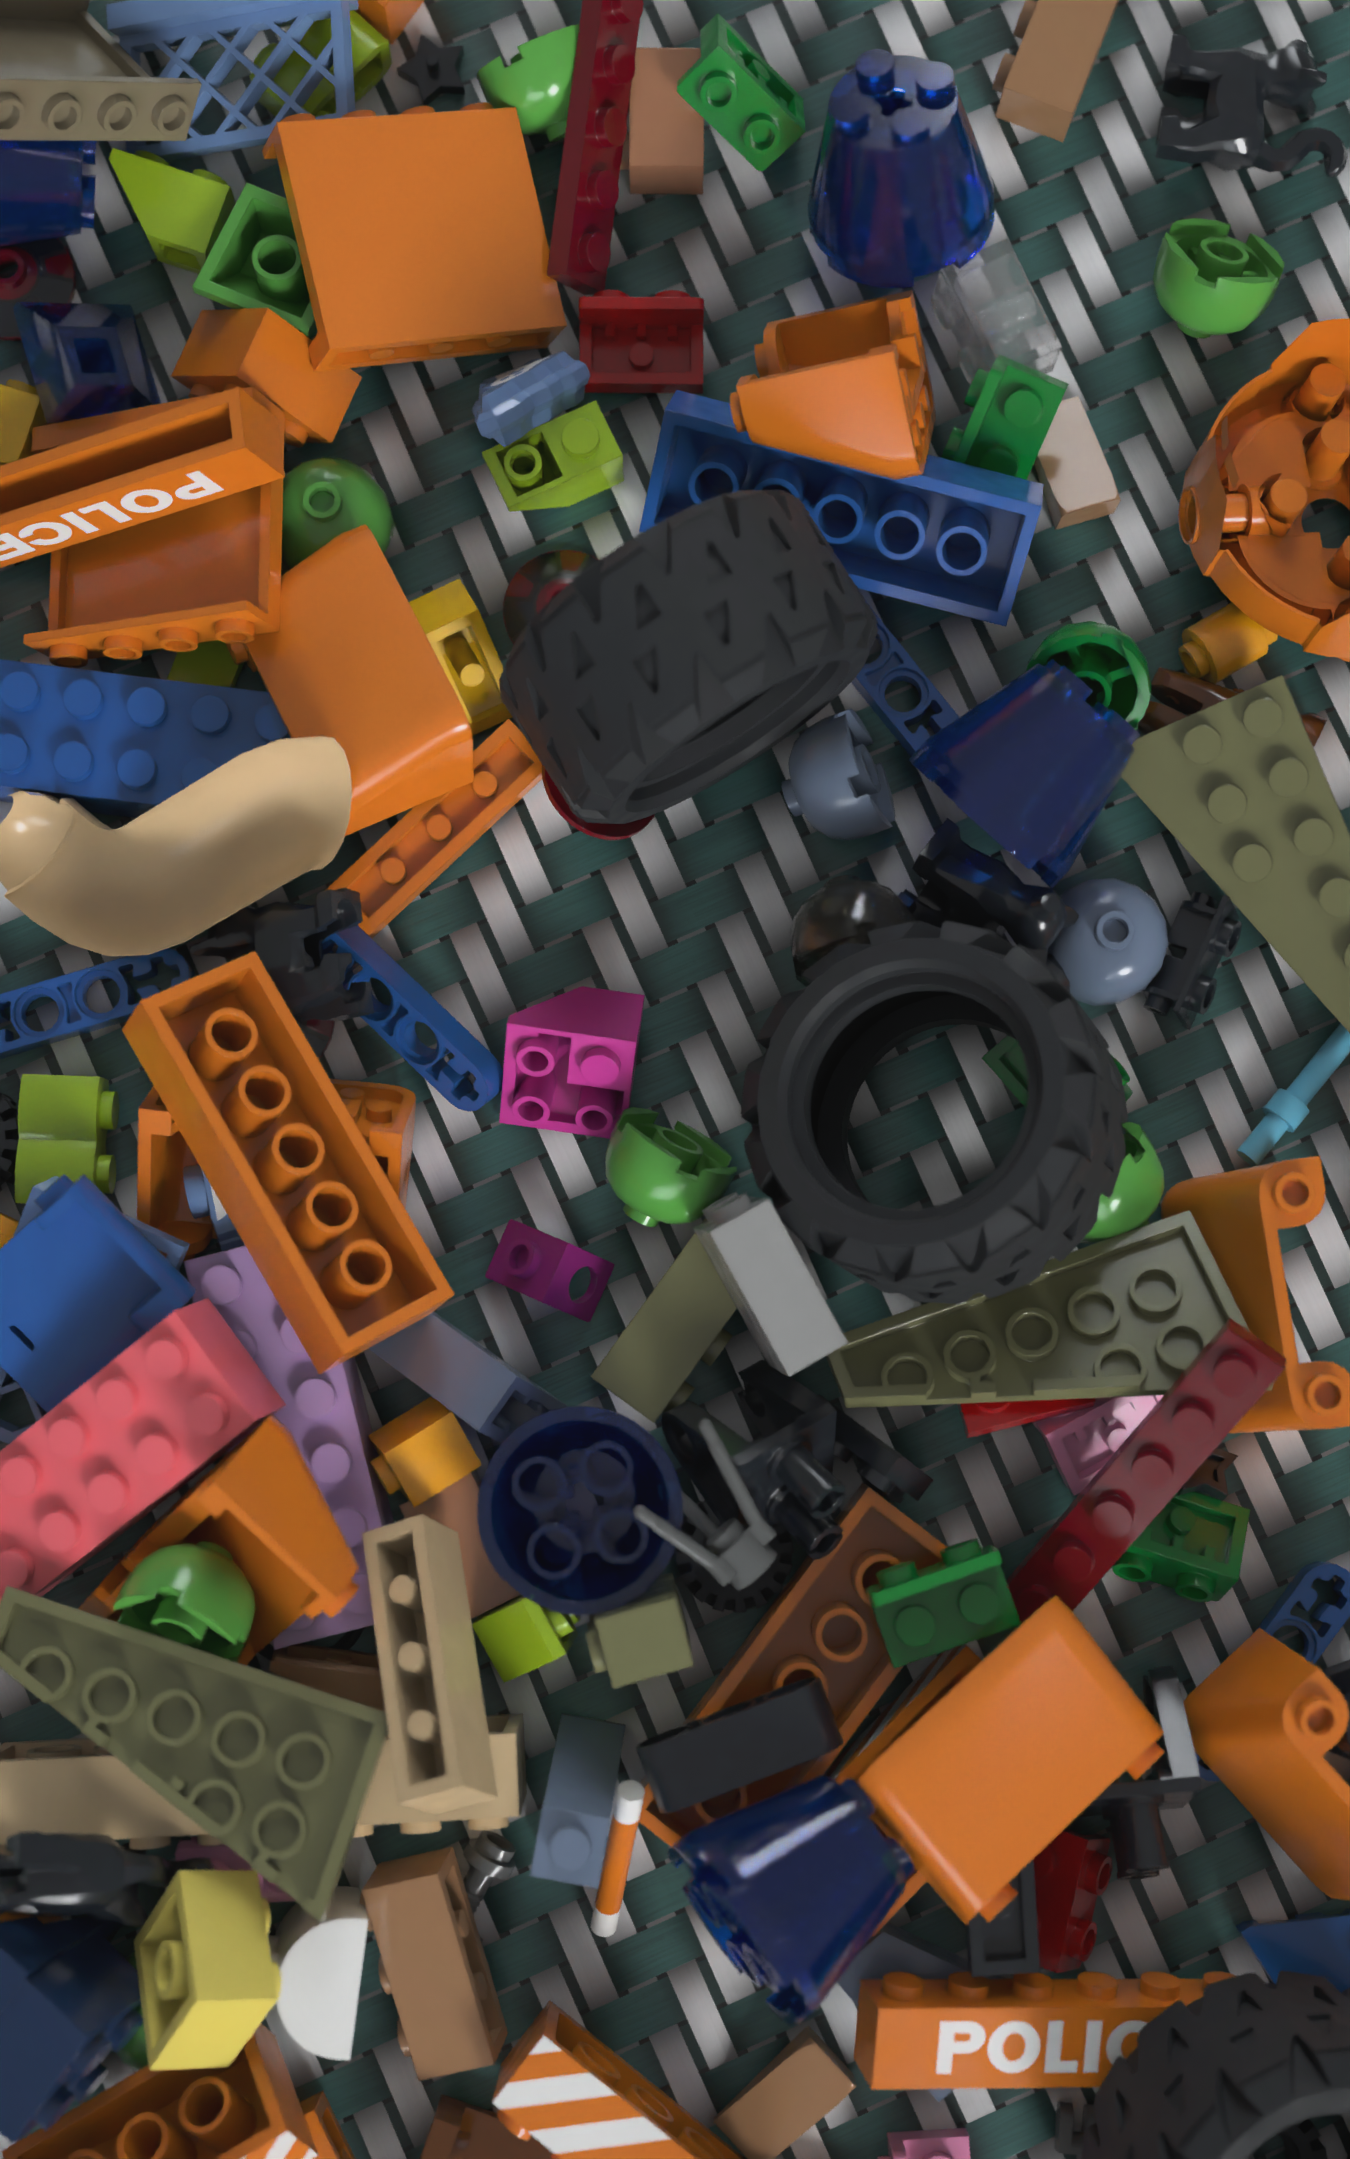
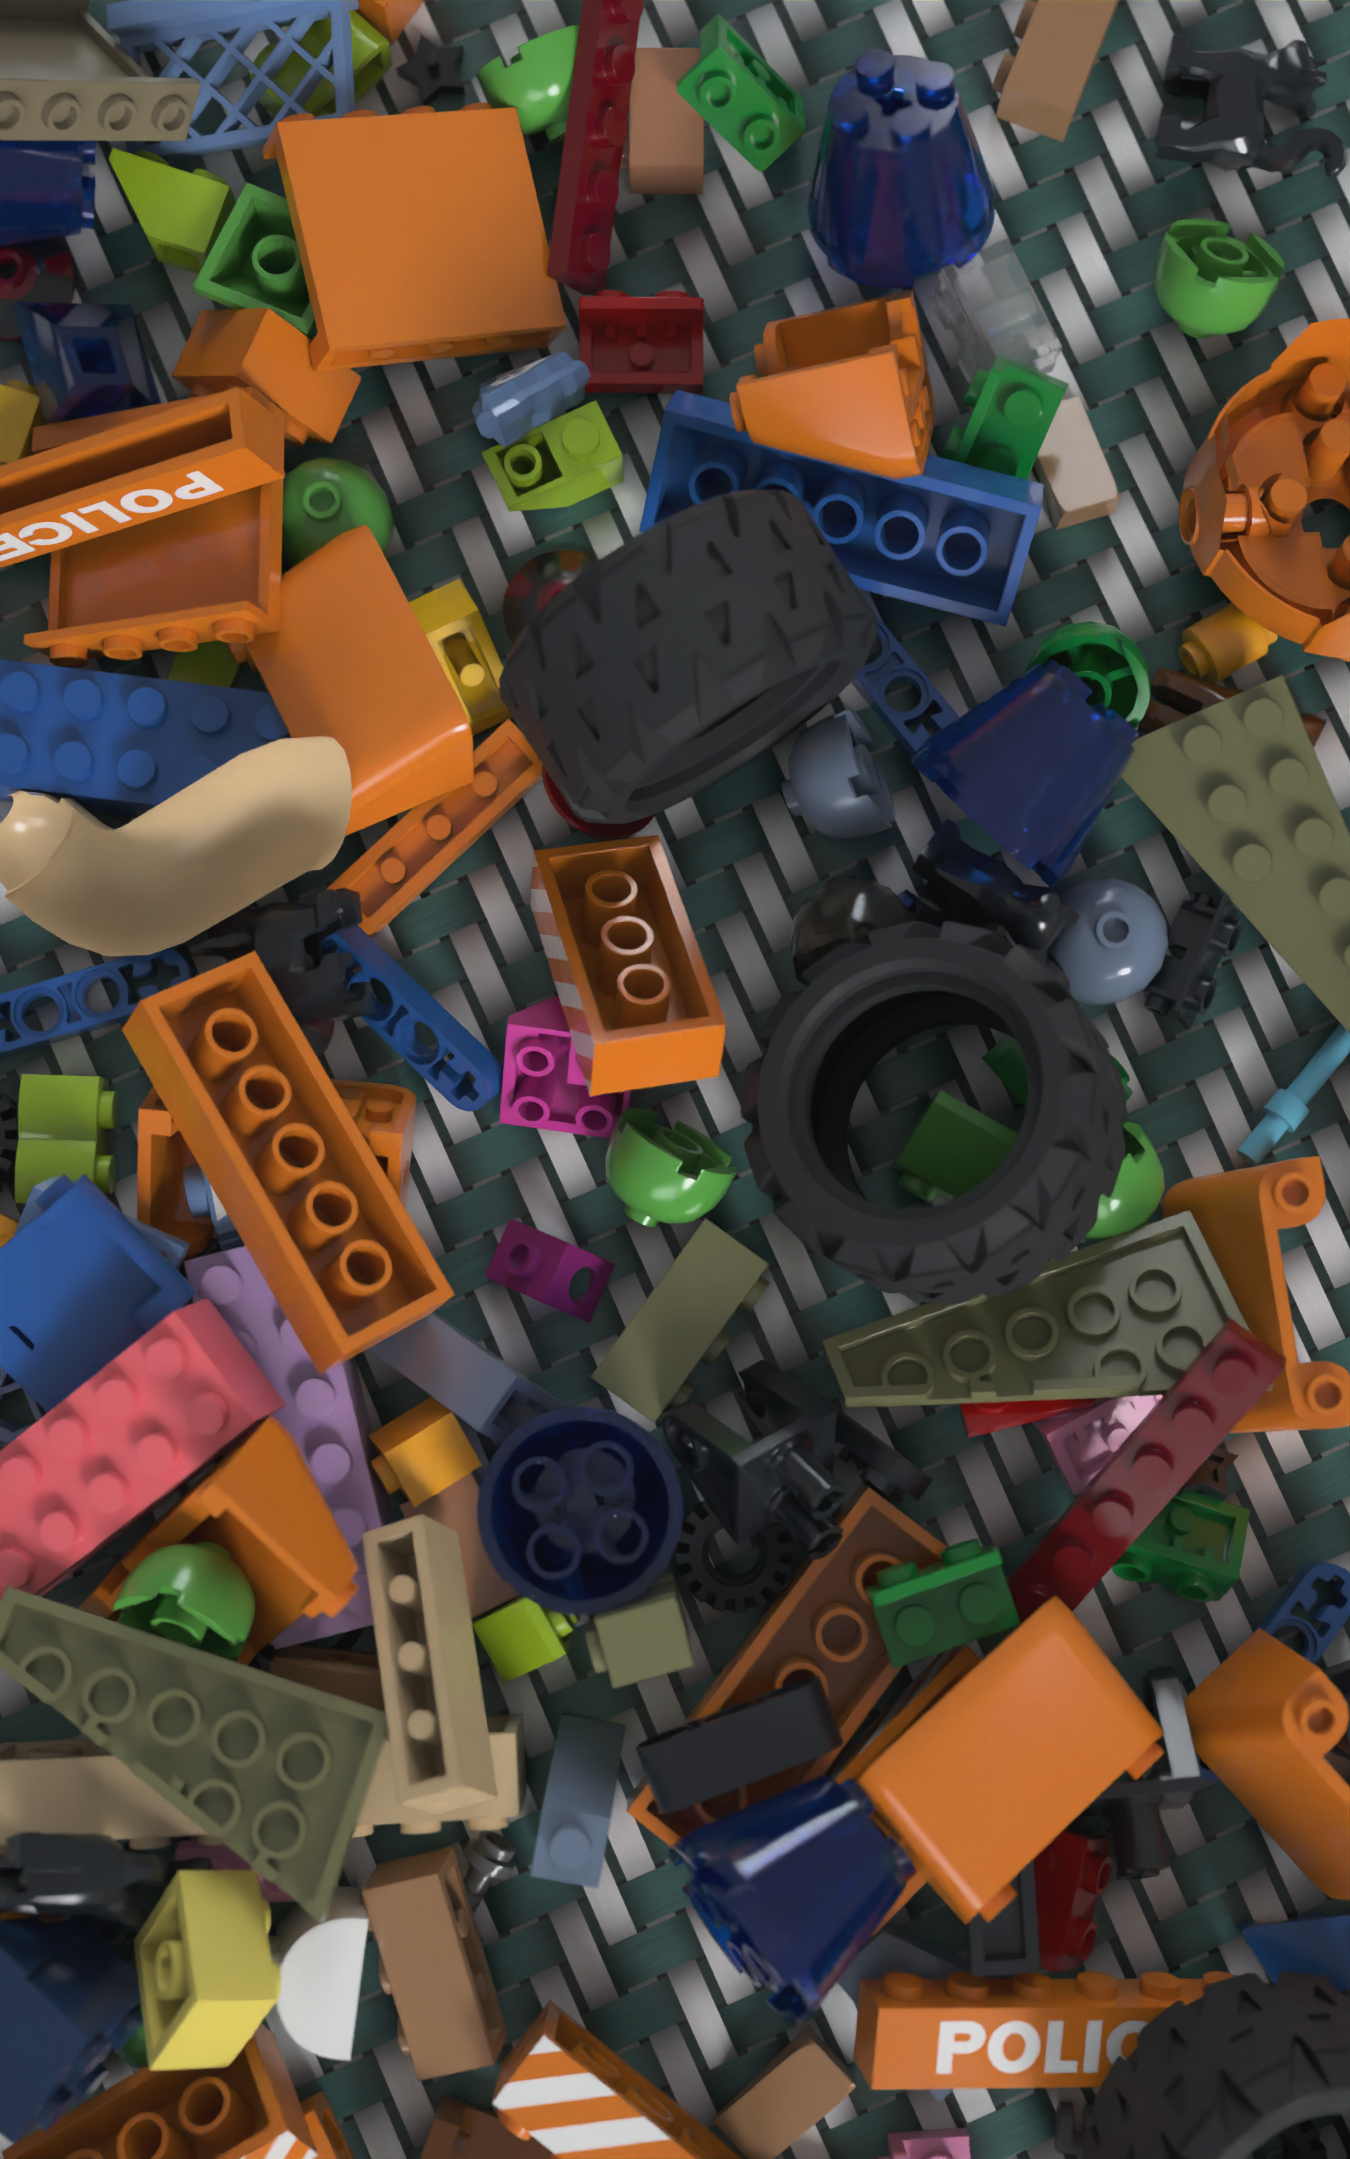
bar [591,1780,645,1937] -> none
dark grey plant [633,1418,777,1590] -> none
light grey brick [693,1192,848,1376] -> none
none -> orange brick [530,835,727,1096]
none -> bright green slope [889,1090,1018,1202]

